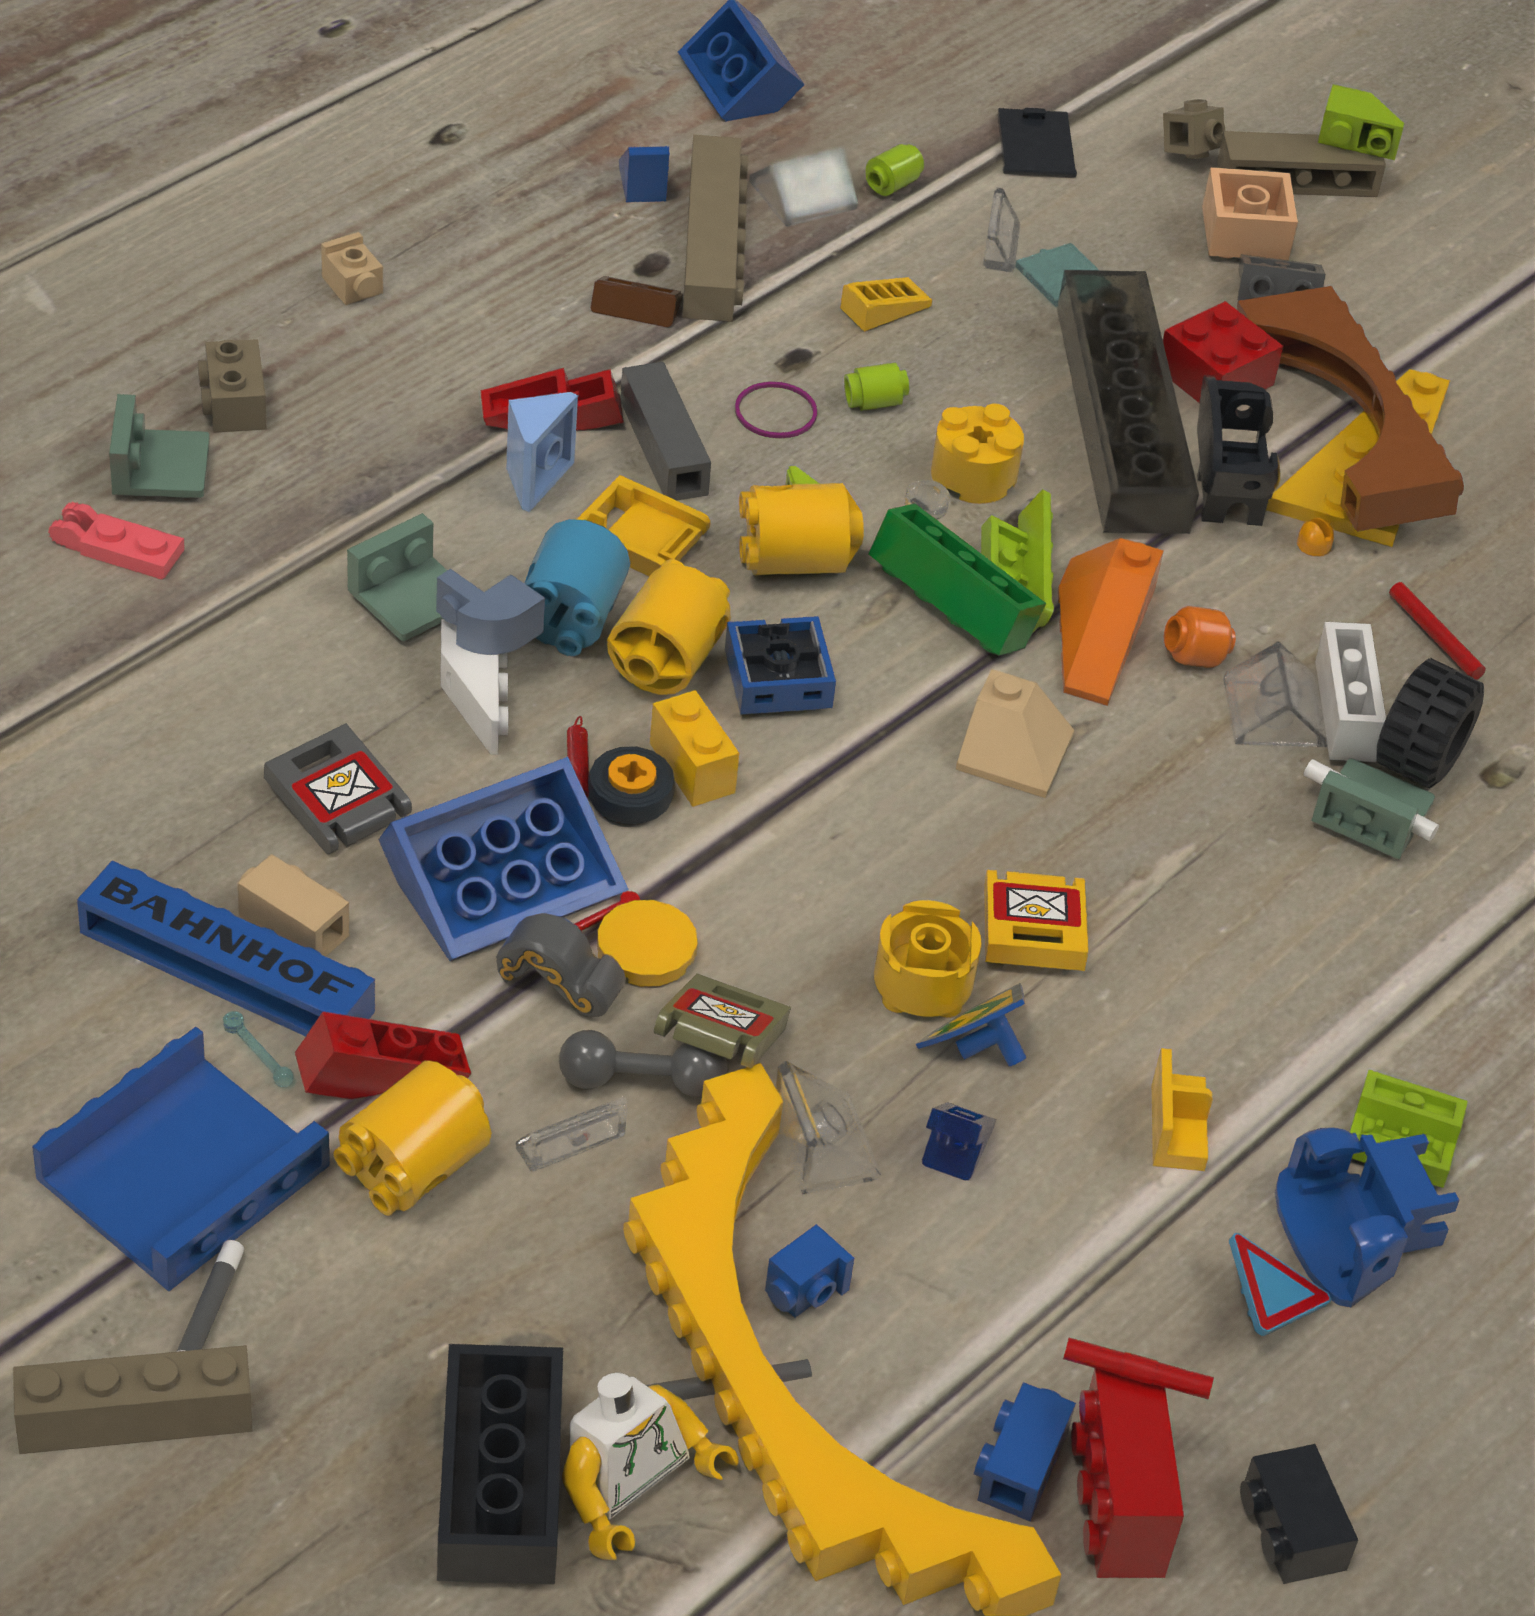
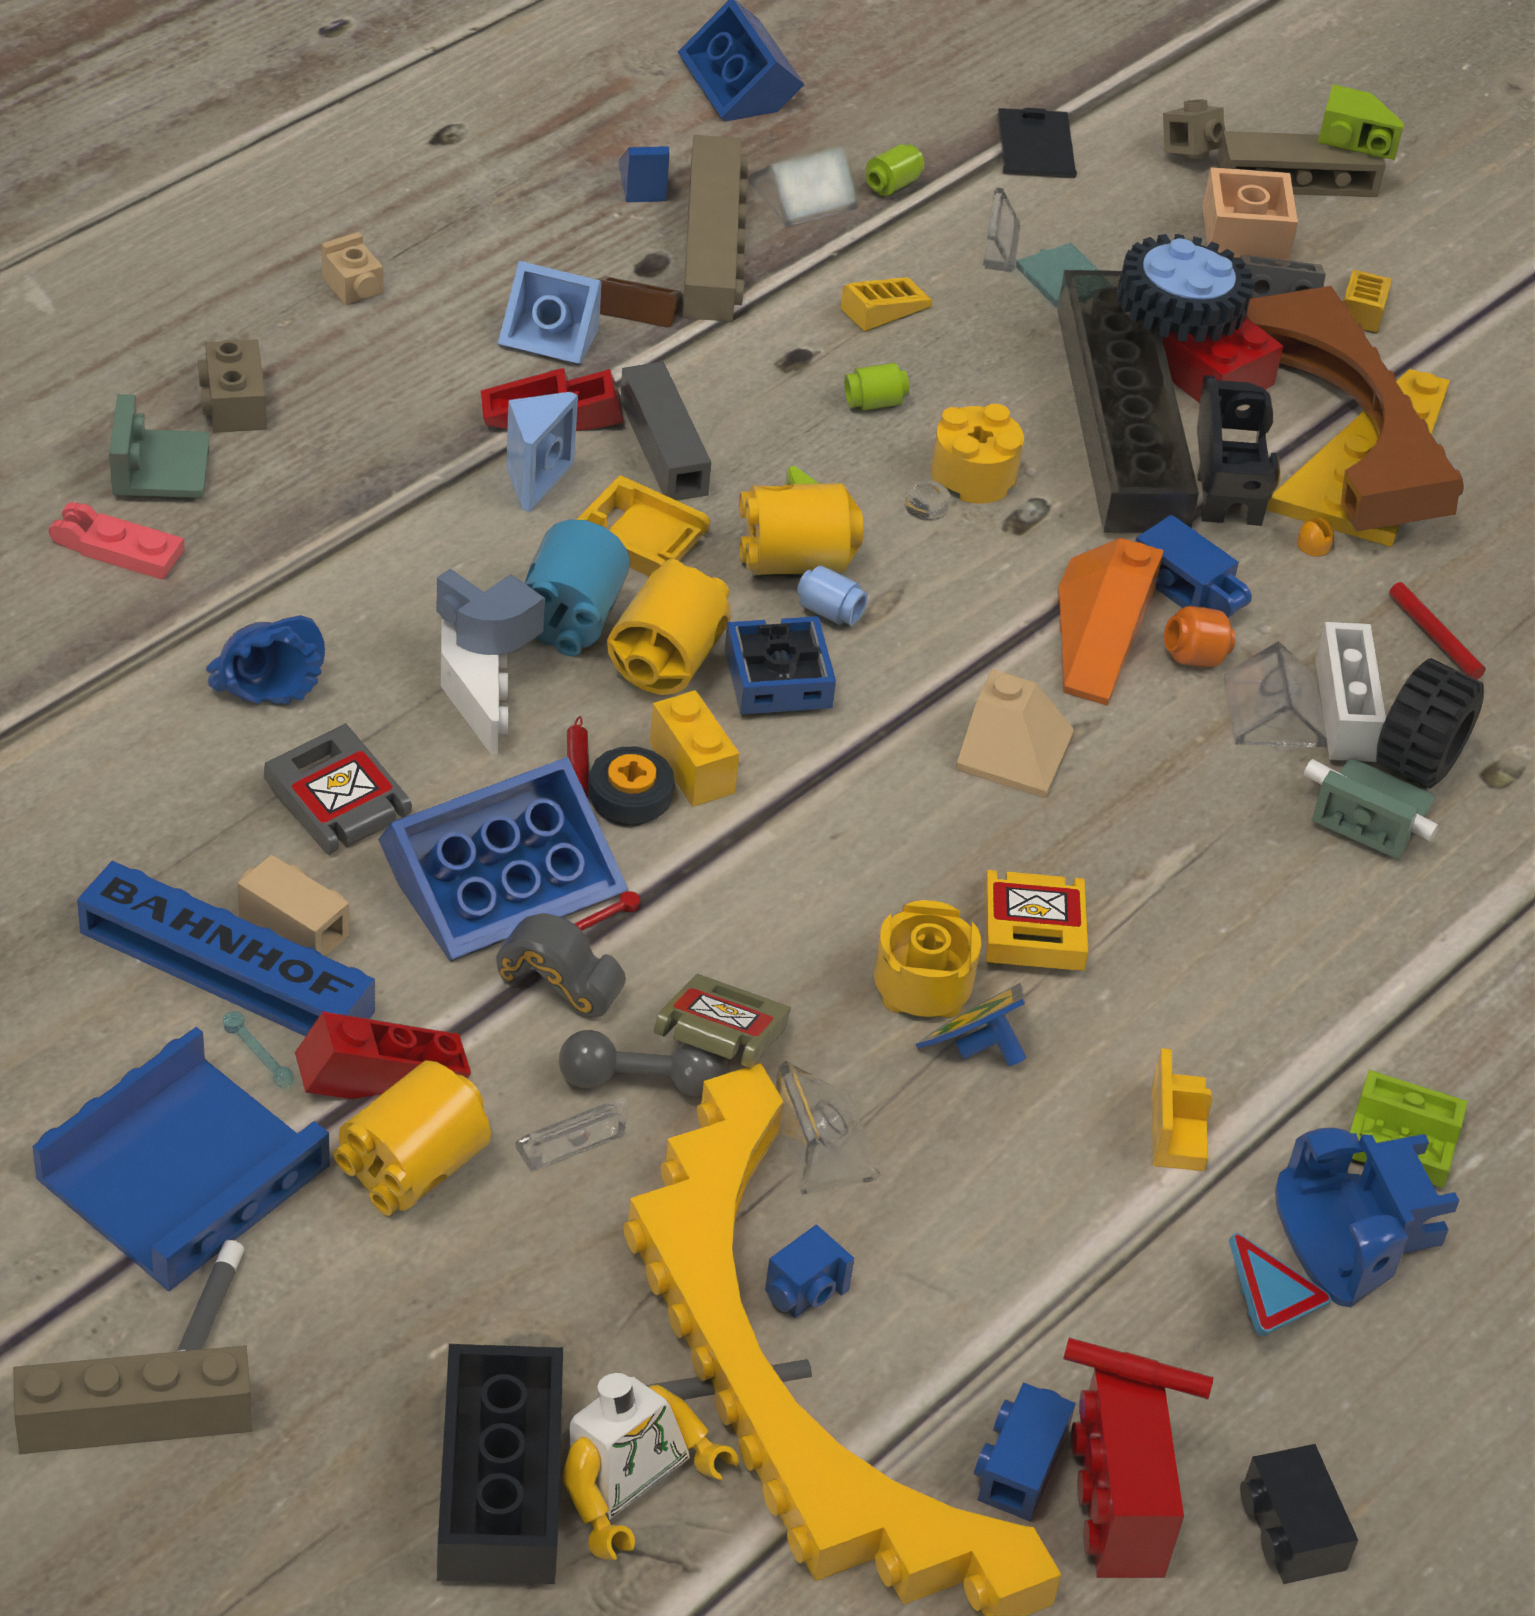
sand green bracket [347,513,447,641] -> none
yellow tile [597,900,698,987] -> none
magenta piece [735,382,817,439] -> none
green brick [868,503,1046,656] -> none
clear blue slope [922,1102,997,1180] -> none
lime bracket [981,489,1054,633] -> none
none -> blue hair [206,615,325,705]
none -> light blue slope [498,261,602,365]
none -> light blue brick [797,565,868,625]
none -> black wheel [1117,234,1254,342]
none -> blue brick [1135,515,1252,618]
none -> yellow slope [1343,269,1392,333]

